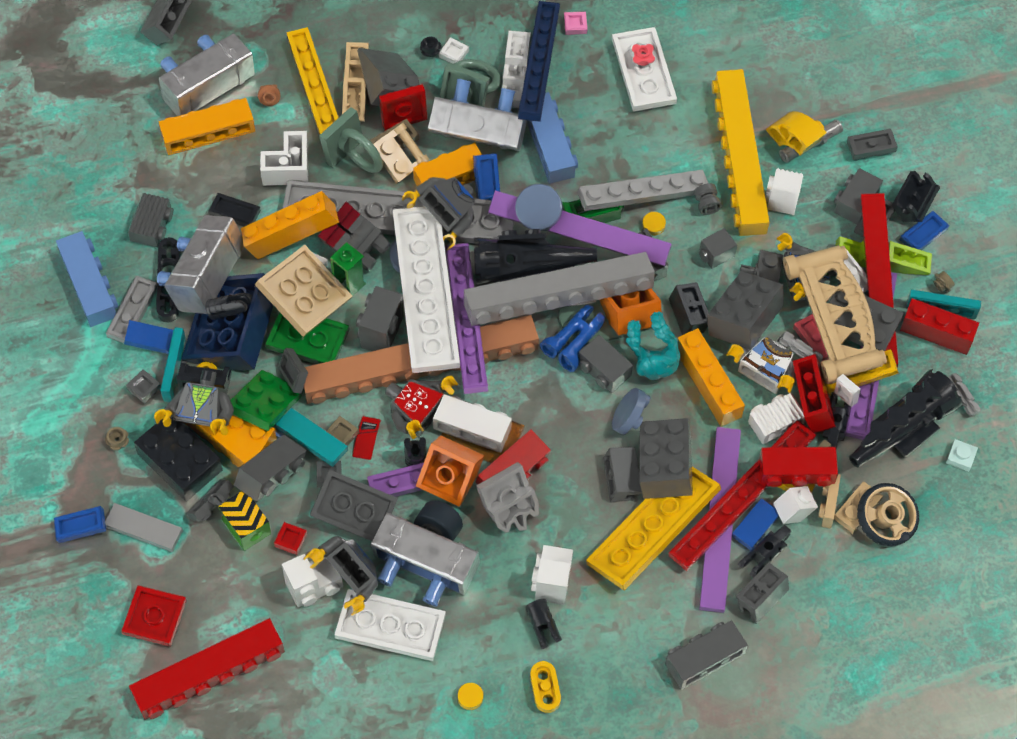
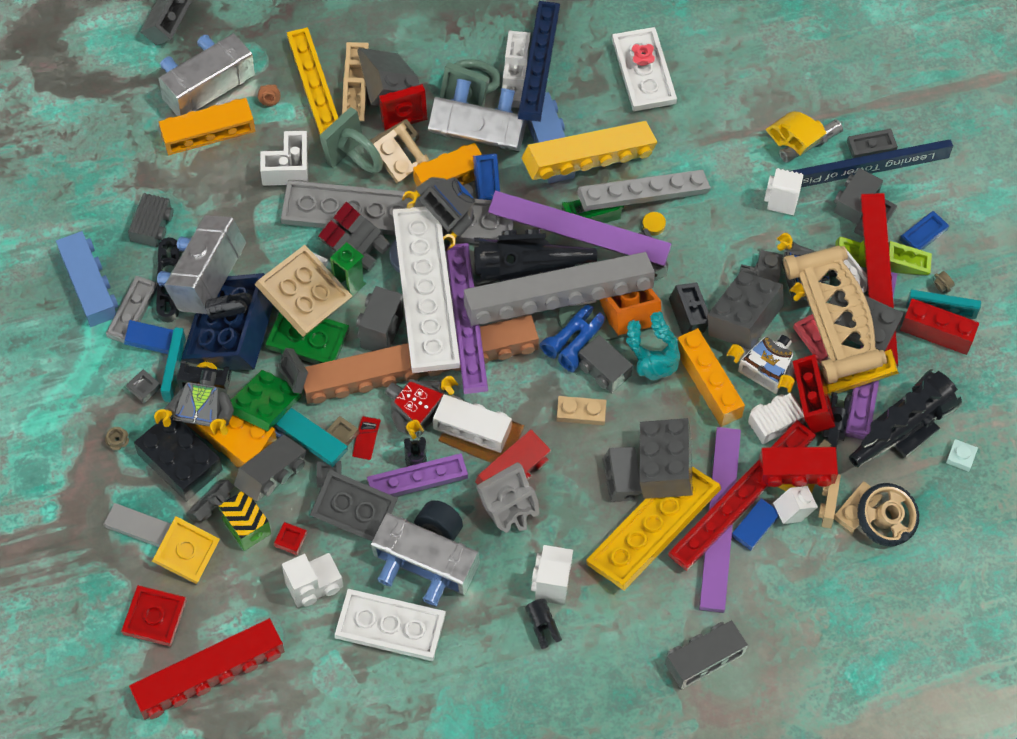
blue tile [54,506,106,543] -> none
black tile [209,193,261,227] -> none
light orange brick [241,191,339,259] -> none
dark grey torso [304,536,378,616] -> none
orange slope [416,436,484,507] -> none
black plate [420,36,442,57] -> none
white tile [439,37,469,64] -> none
yellow tile [458,683,483,710] -> none
sand blue tile [515,184,563,231] -> none
yellow plate [530,661,561,713] -> none
bright pink tile [564,12,588,35] -> none
sand blue tile [612,388,651,435] -> none
dark grey wheel [694,183,722,215] -> none
dark grey brick [699,228,737,269] -> none
yellow brick [712,69,770,236] -> none
dark grey hinge [736,563,789,624] -> none
black hinge [738,525,792,578] -> none
light grey axle [779,331,823,363] -> none
white tile [834,374,860,407] -> none
black hinge [892,171,940,222] -> none
light grey axle [948,373,981,417] -> none
none -> yellow plate [152,516,220,584]
none -> yellow brick [522,121,658,180]
none -> tan plate [557,396,606,425]
none -> dark blue tile [789,139,953,188]

